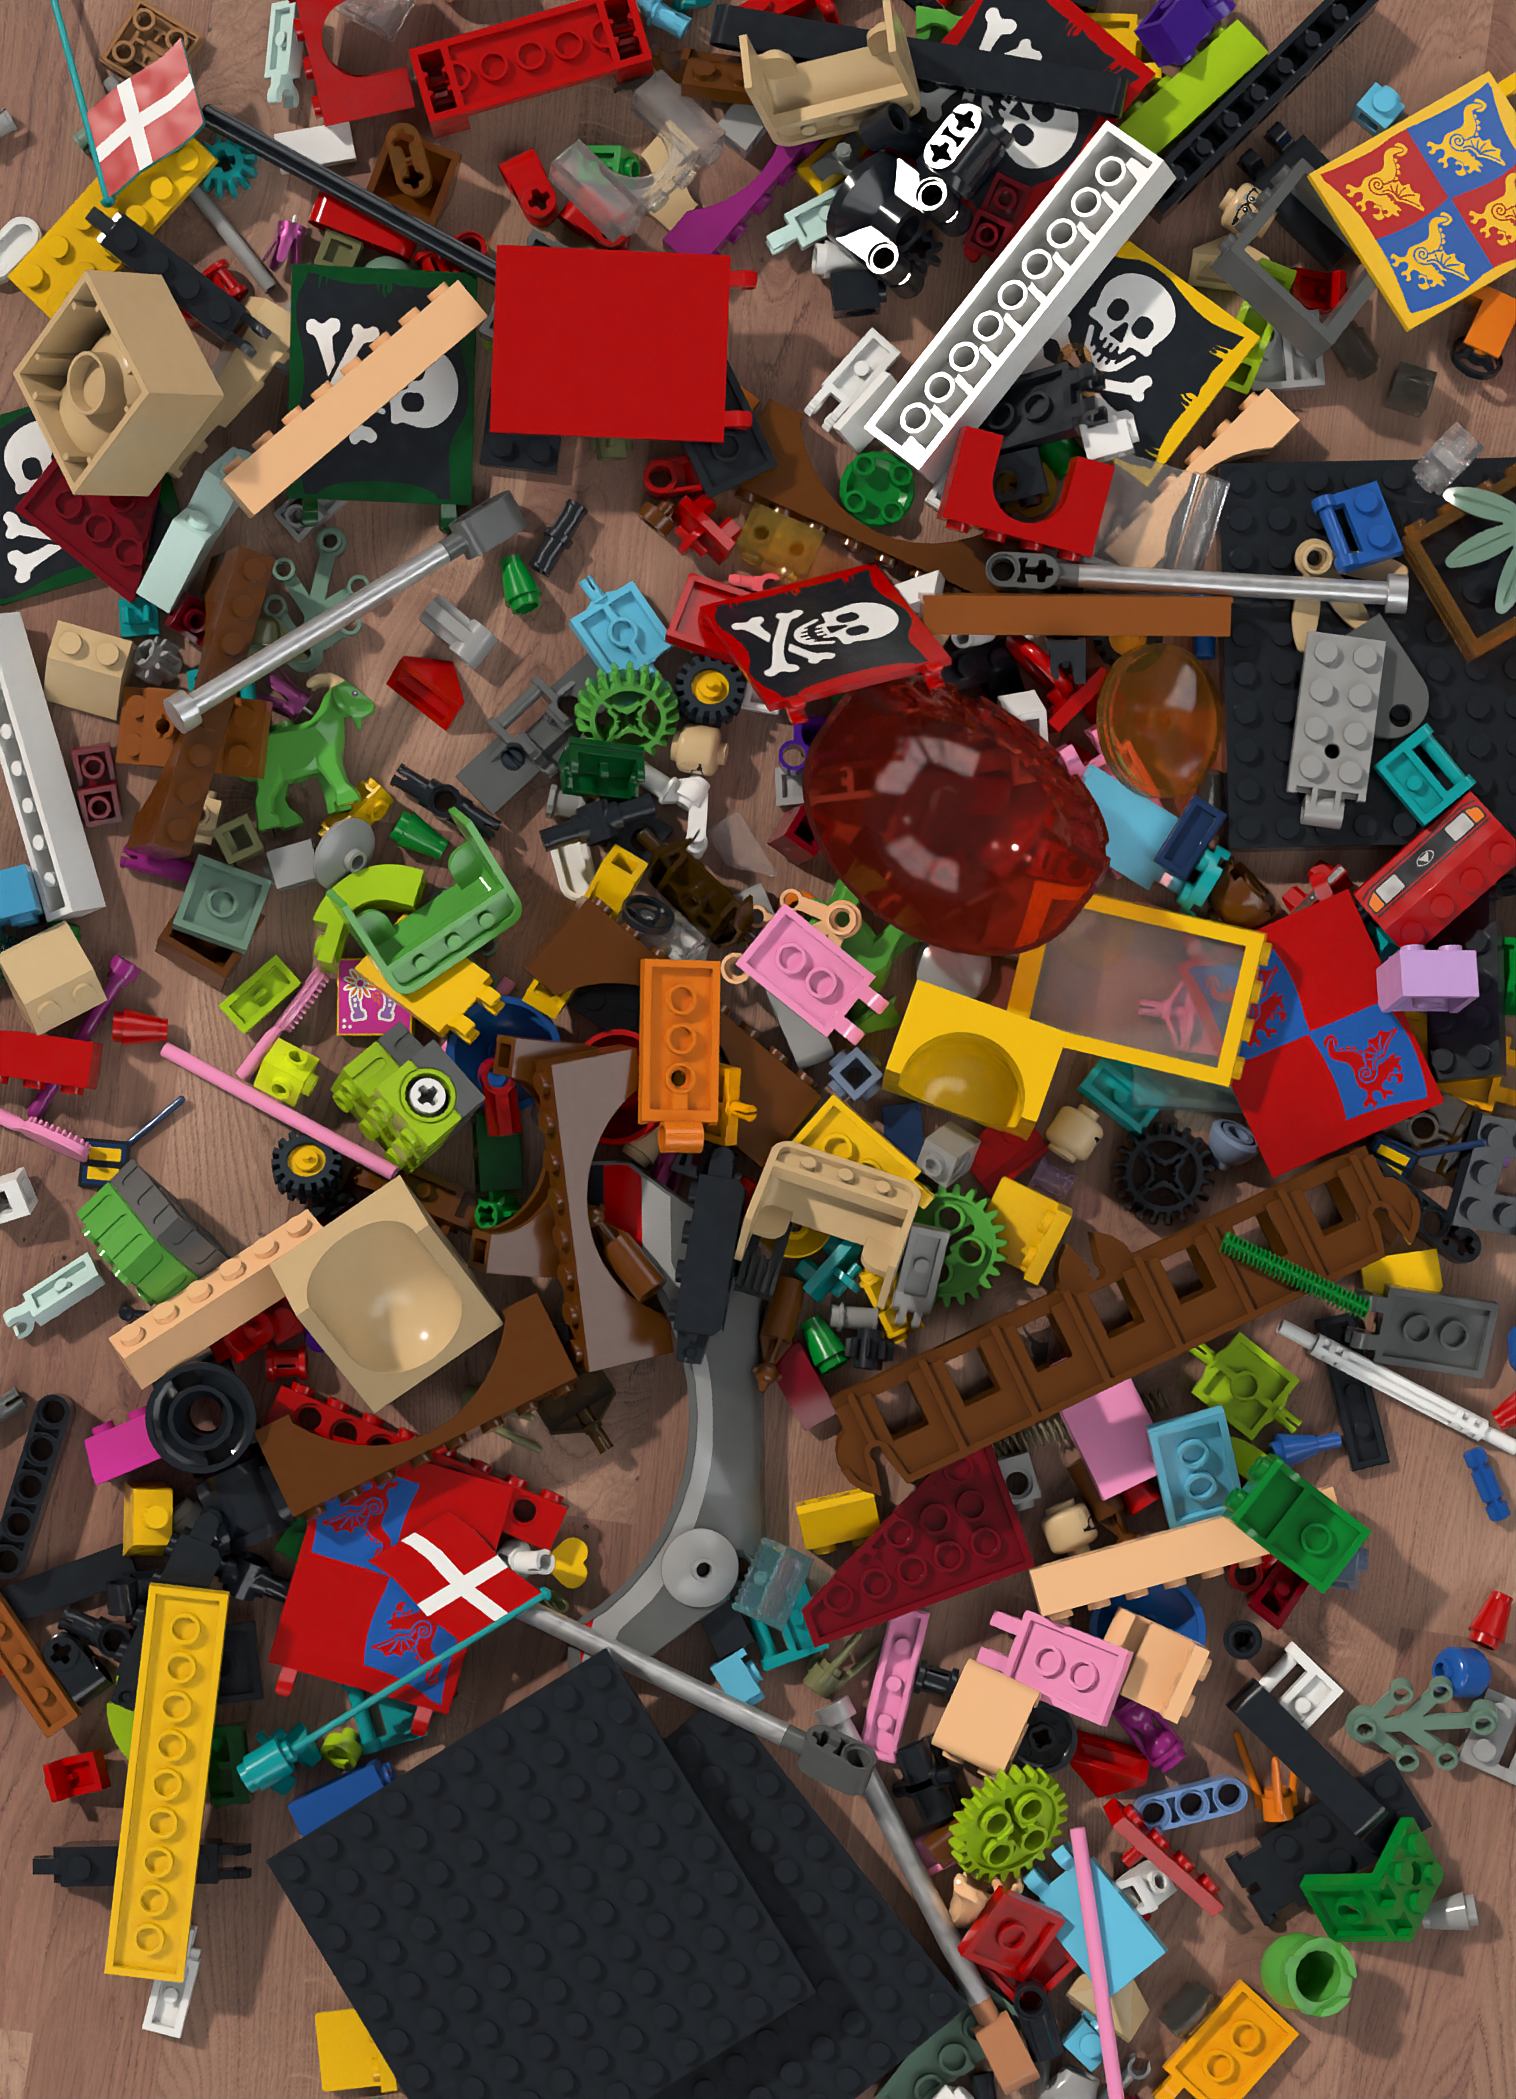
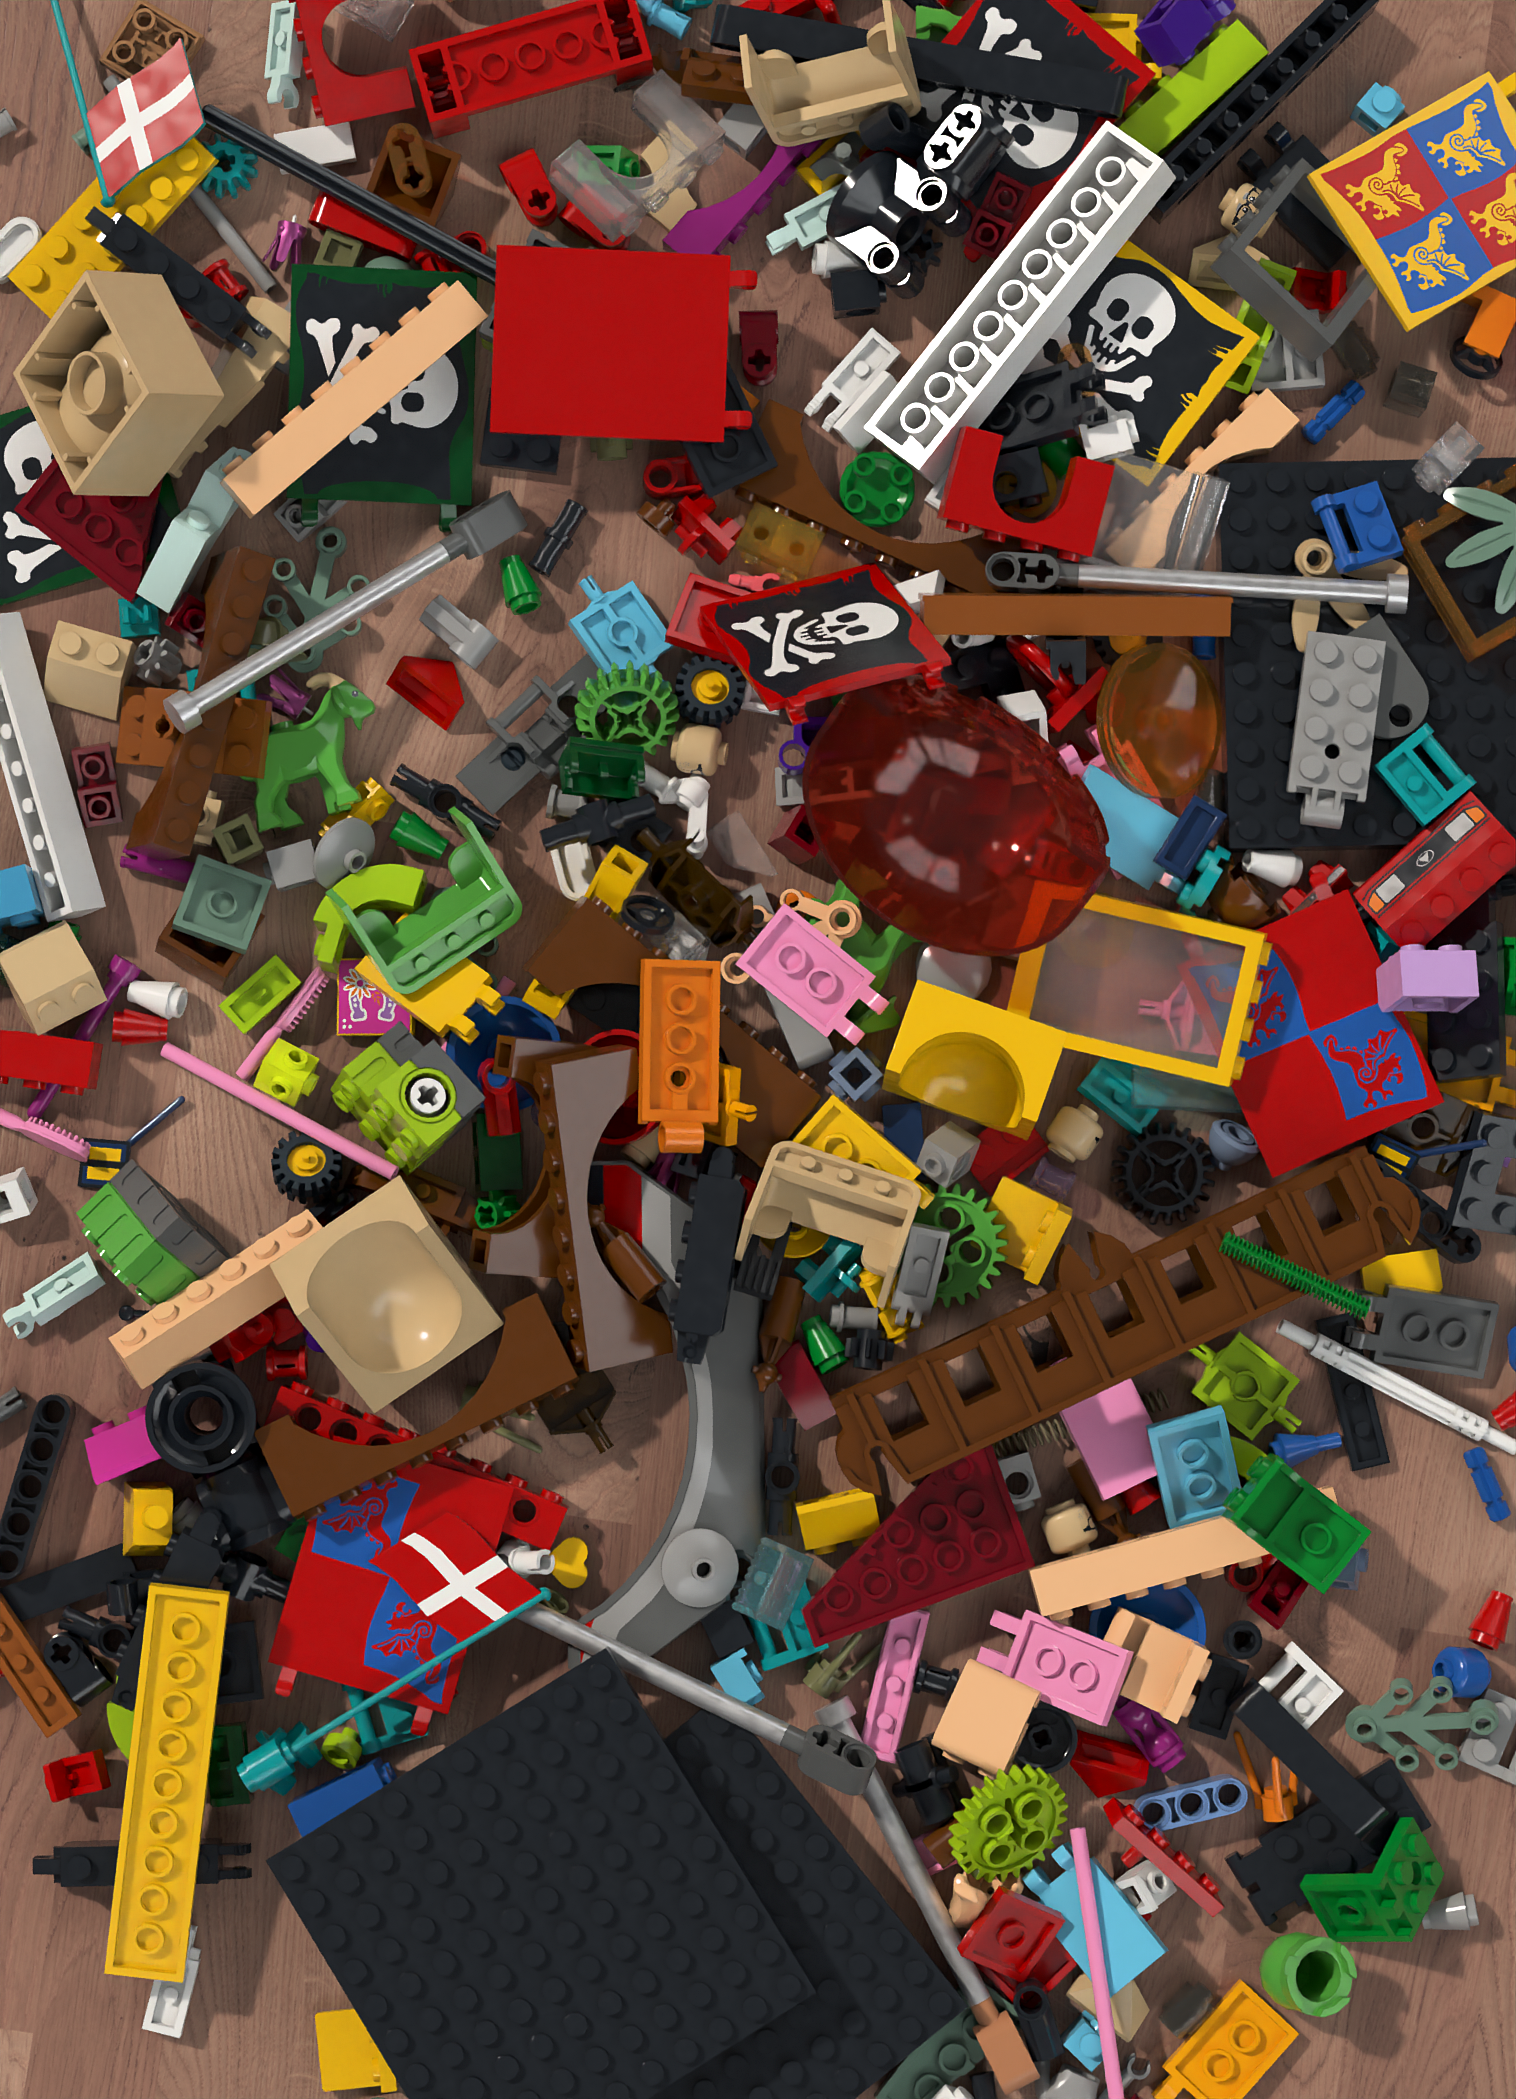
none -> white cone [127,980,188,1020]
none -> dark red piece [739,310,779,387]
none -> black pin [765,1417,800,1536]
none -> black plate [1165,1652,1249,1740]
none -> white cone [1242,849,1303,888]
none -> blue axle [1301,380,1365,445]

